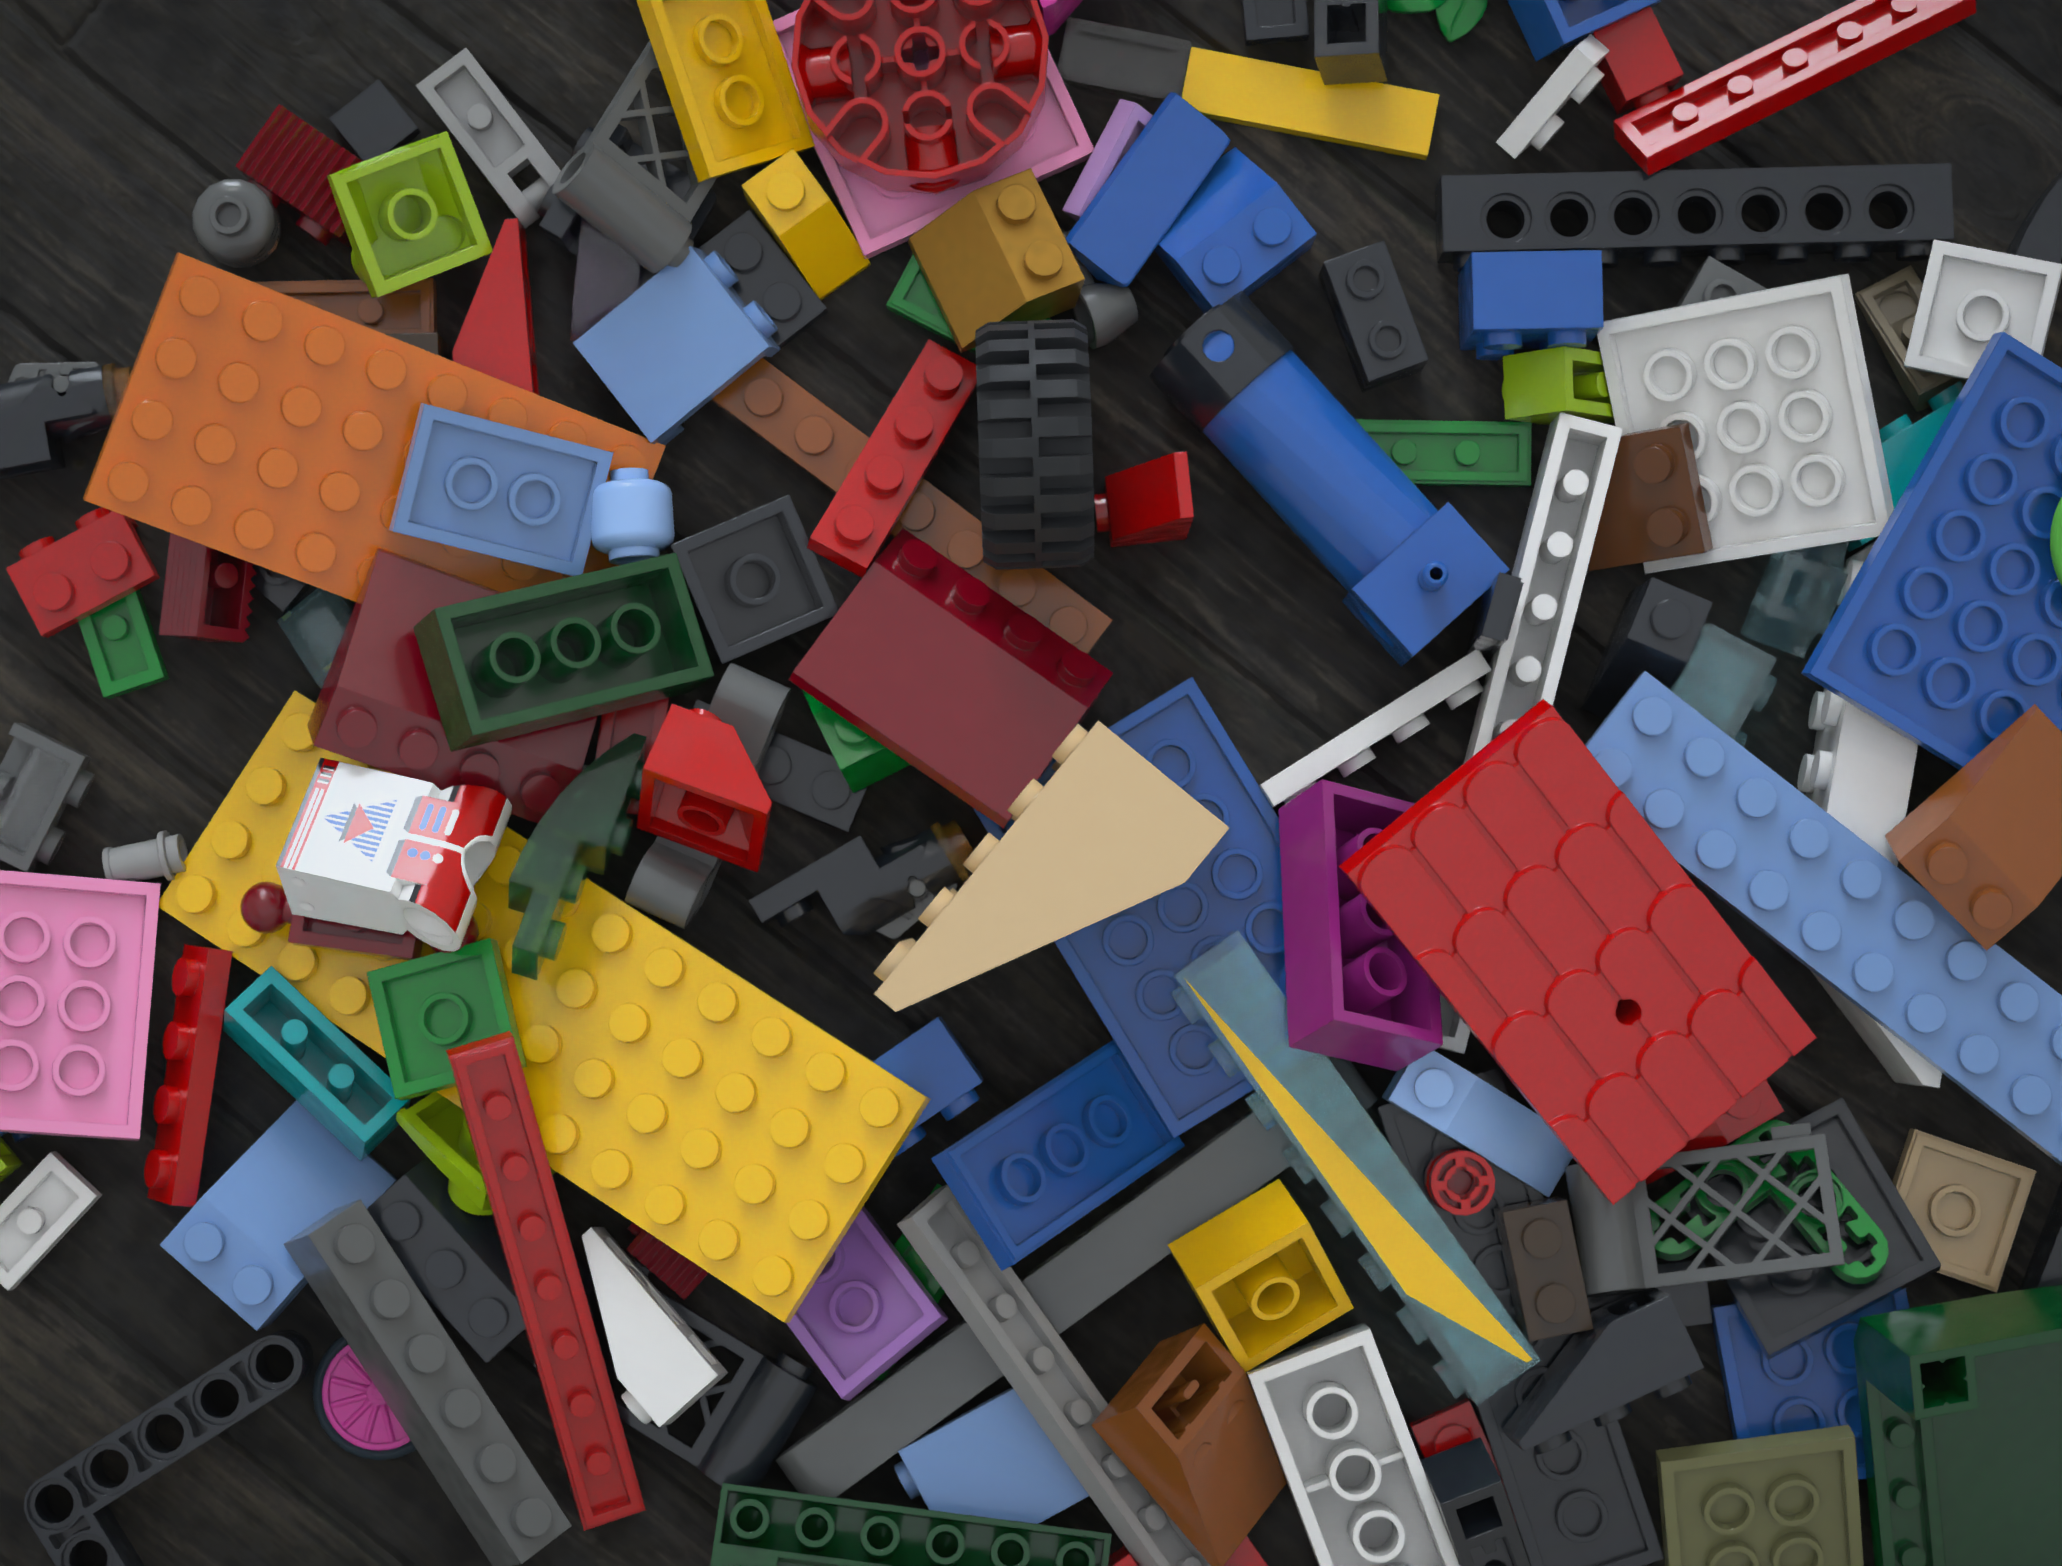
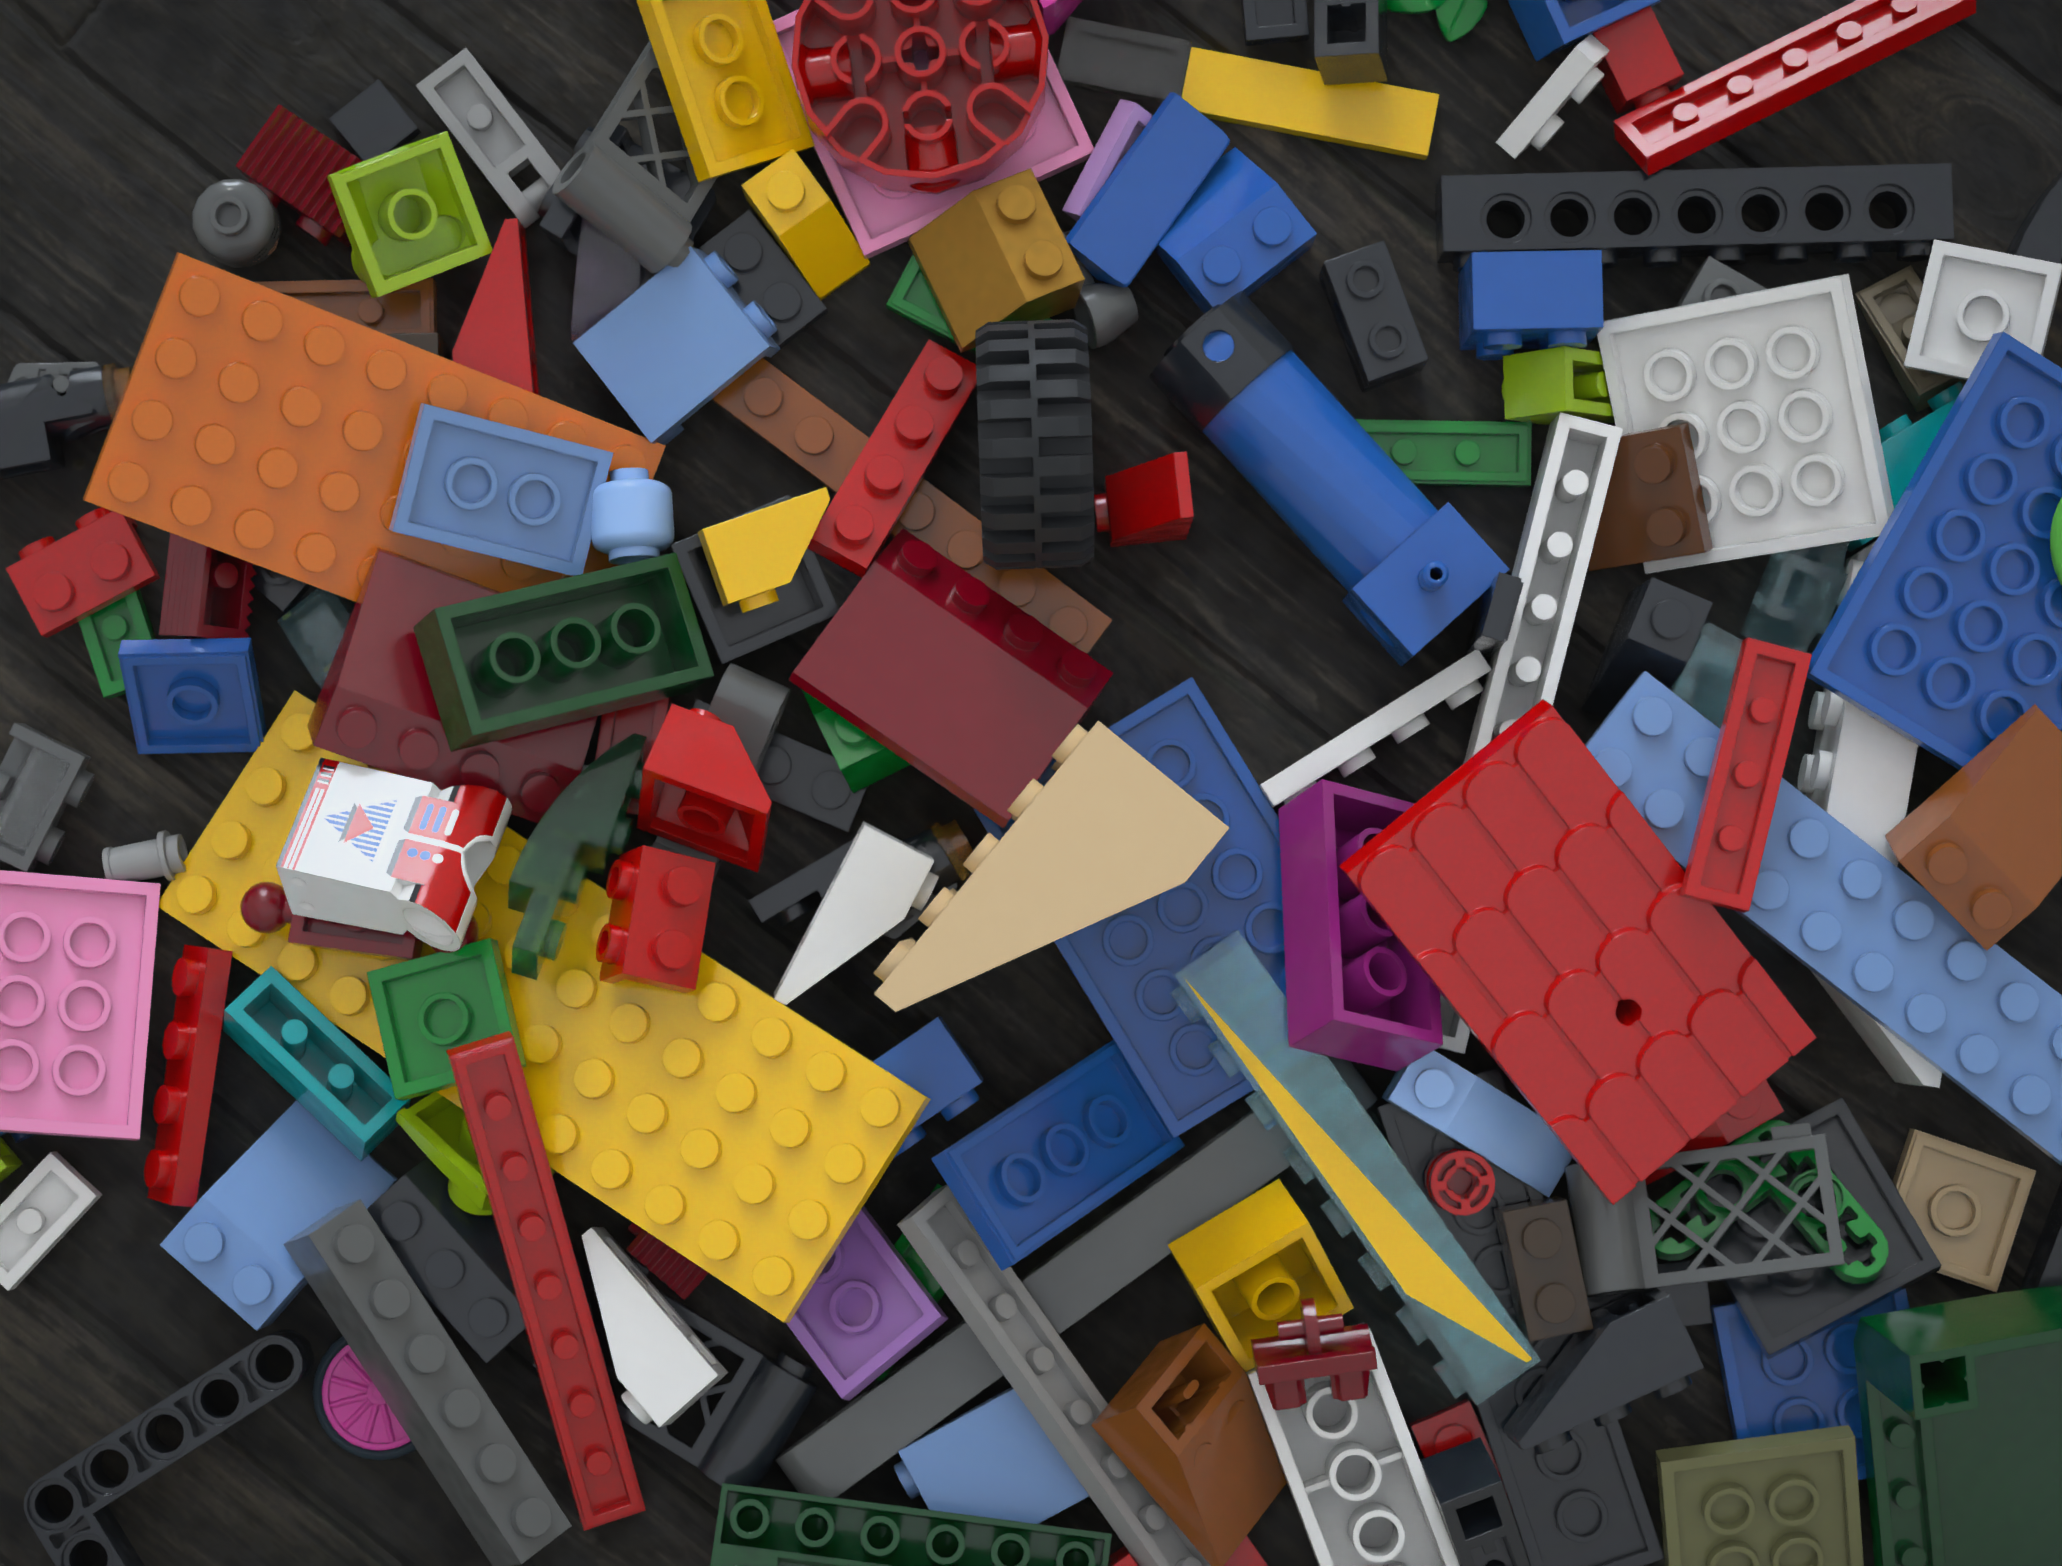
none -> blue tile [118,638,267,754]
none -> red bracket [596,845,716,993]
none -> yellow slope [698,487,830,613]
none -> white slope [774,821,939,1005]
none -> dark red hips [1251,1298,1378,1410]
none -> red plate [1679,637,1812,913]

